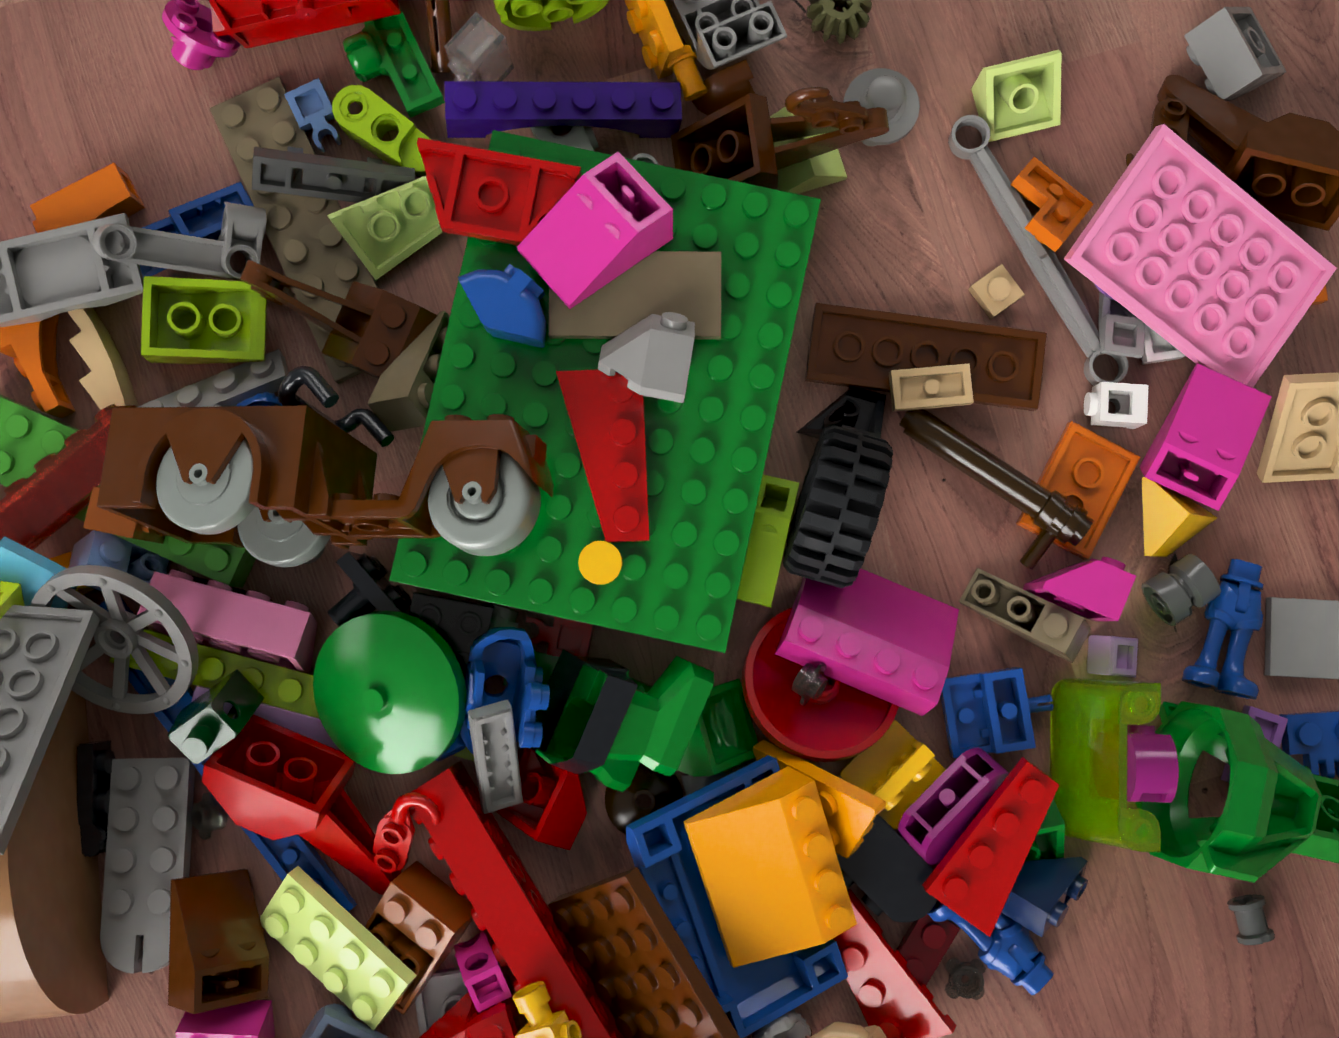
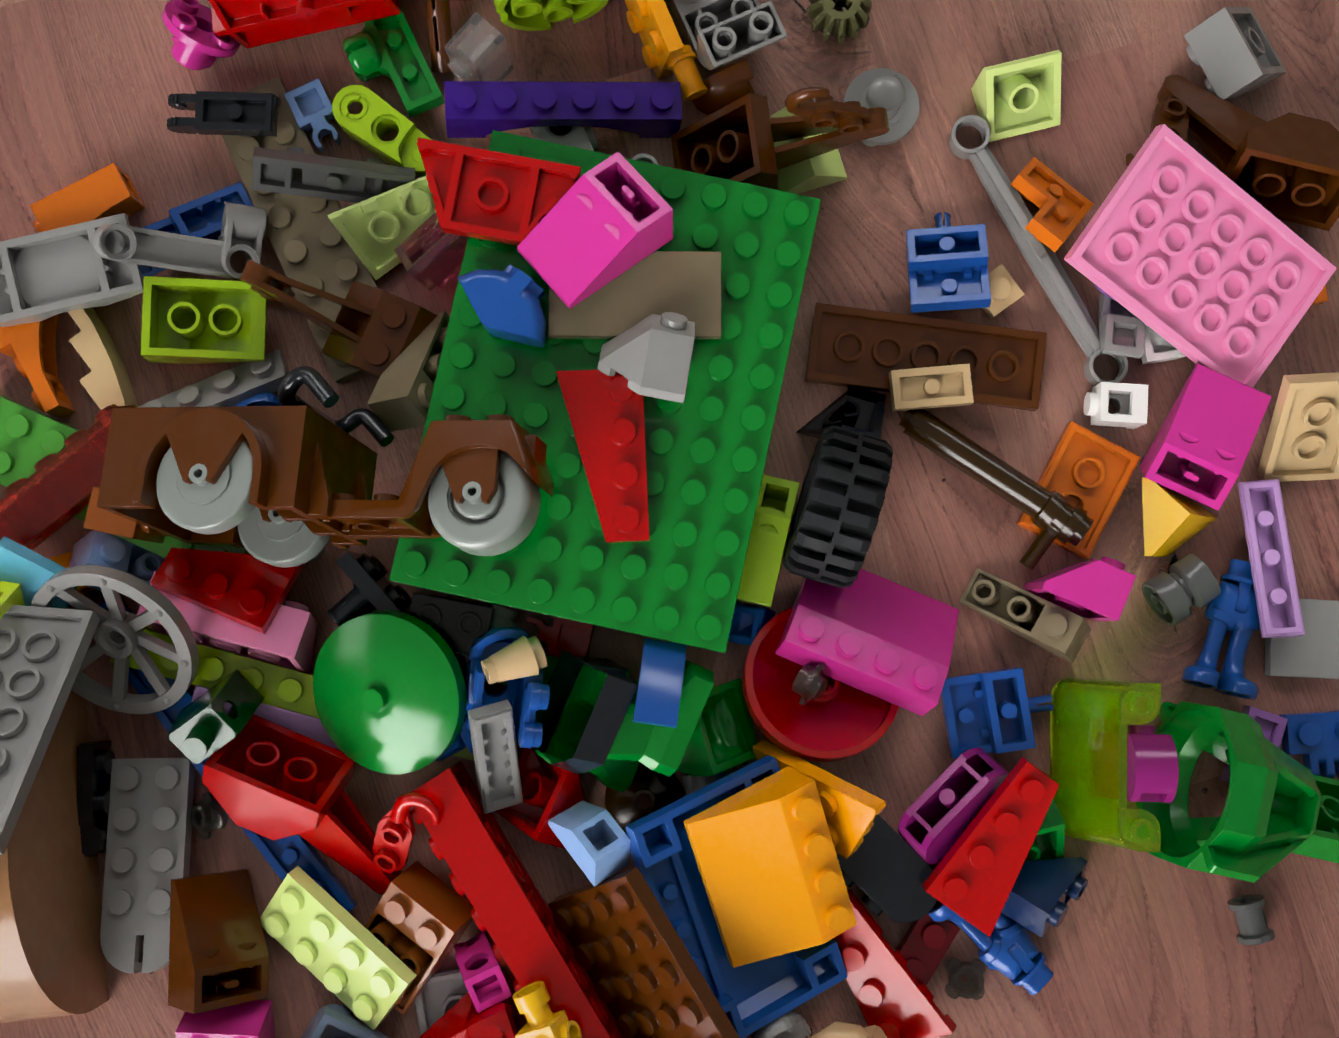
yellow tile [578,541,622,585] -> none
yellow bracket [840,719,946,829] -> none
lavender slope [1087,635,1138,678] -> none
none -> red wing [151,547,304,634]
none -> black hinge [167,91,279,137]
none -> clear pink slope [394,212,468,291]
none -> tan cone [481,636,547,685]
none -> light blue slope [548,800,631,887]
none -> blue slope [633,638,687,728]
none -> blue slope [728,603,776,646]
none -> blue plate [905,212,991,313]
none -> lavender slope [1237,479,1305,638]

